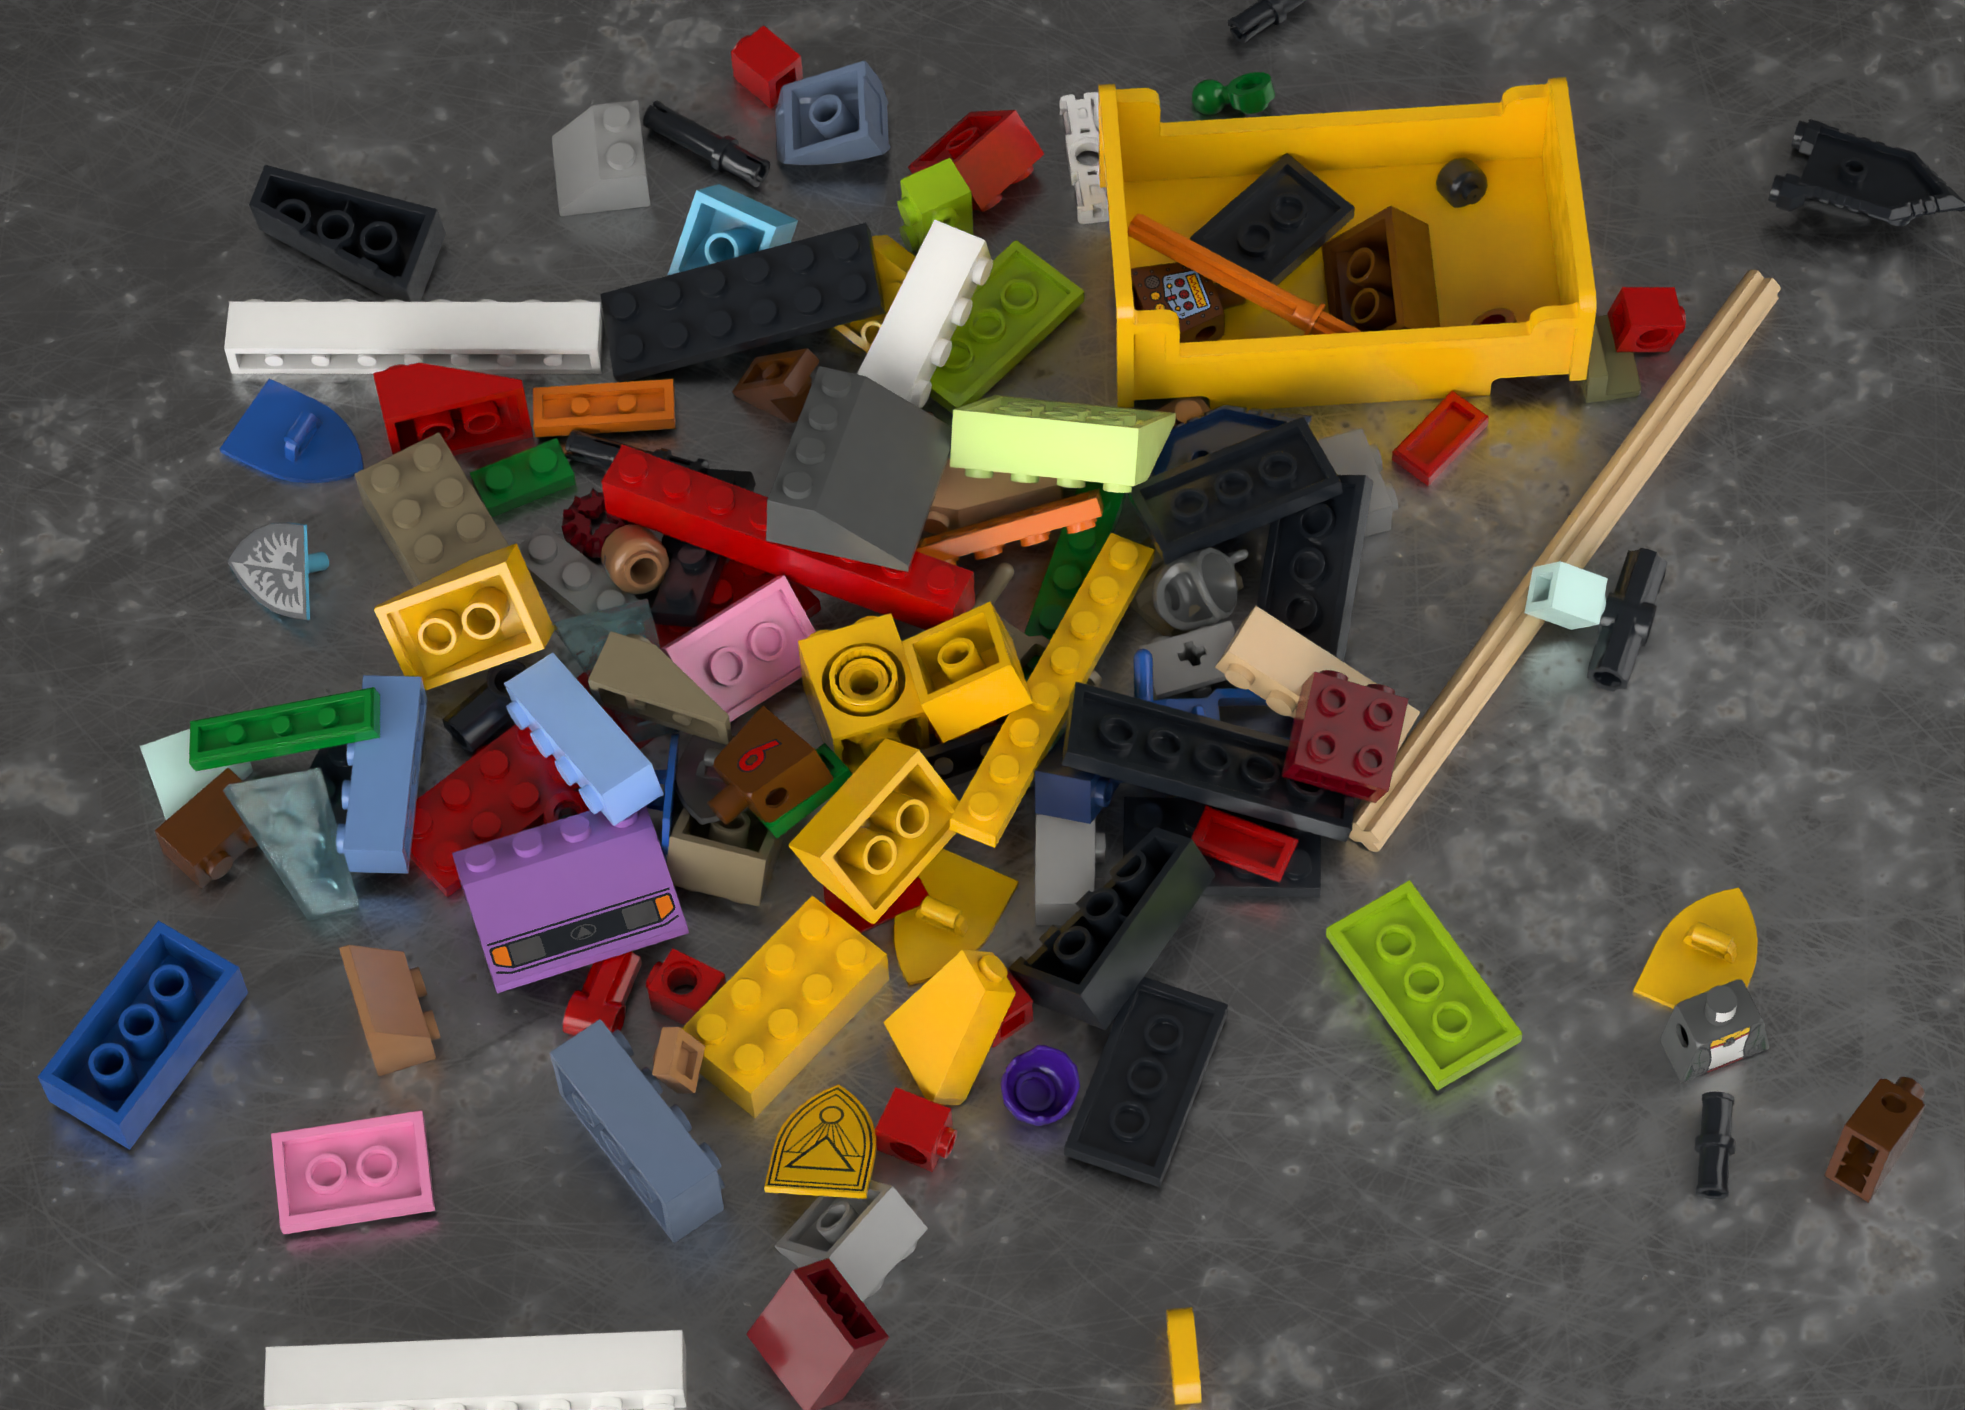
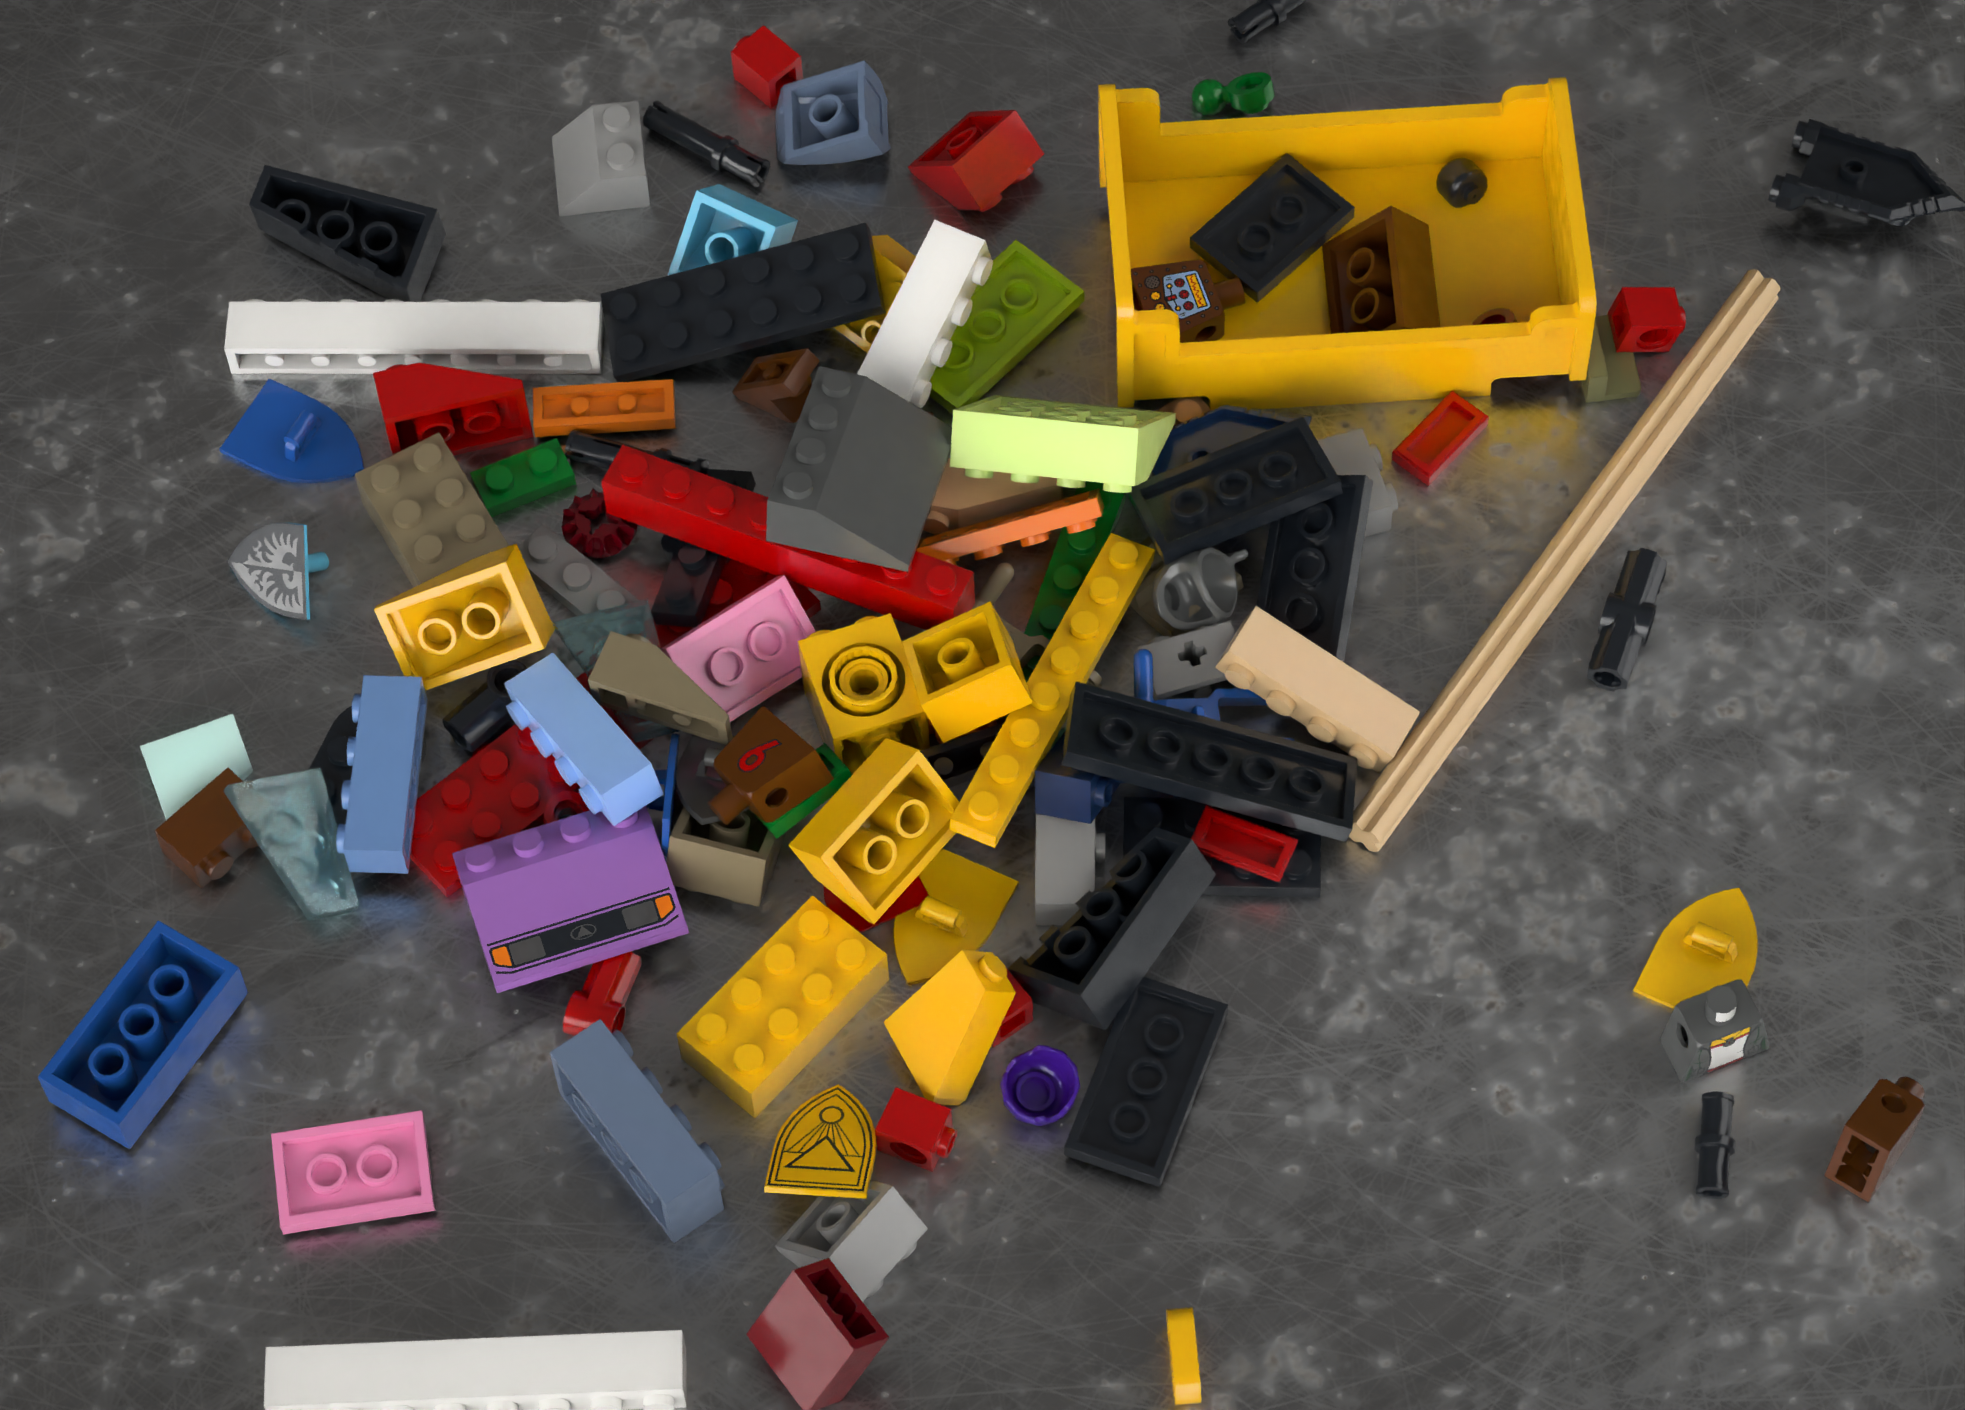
green tile [189,687,380,771] -> none
medium nougat slope [339,945,441,1077] -> none
medium nougat head [601,524,669,594] -> none
red brick [646,948,726,1025] -> none
medium nougat plate [652,1027,705,1094] -> none
lime brick [897,158,974,253] -> none
white piece [1060,92,1109,224] -> none
orange axle [1128,214,1361,335] -> none
dark red brick [1282,670,1409,803] -> none
lime plate [1326,880,1523,1091] -> none
light aqua brick [1524,561,1608,630] -> none

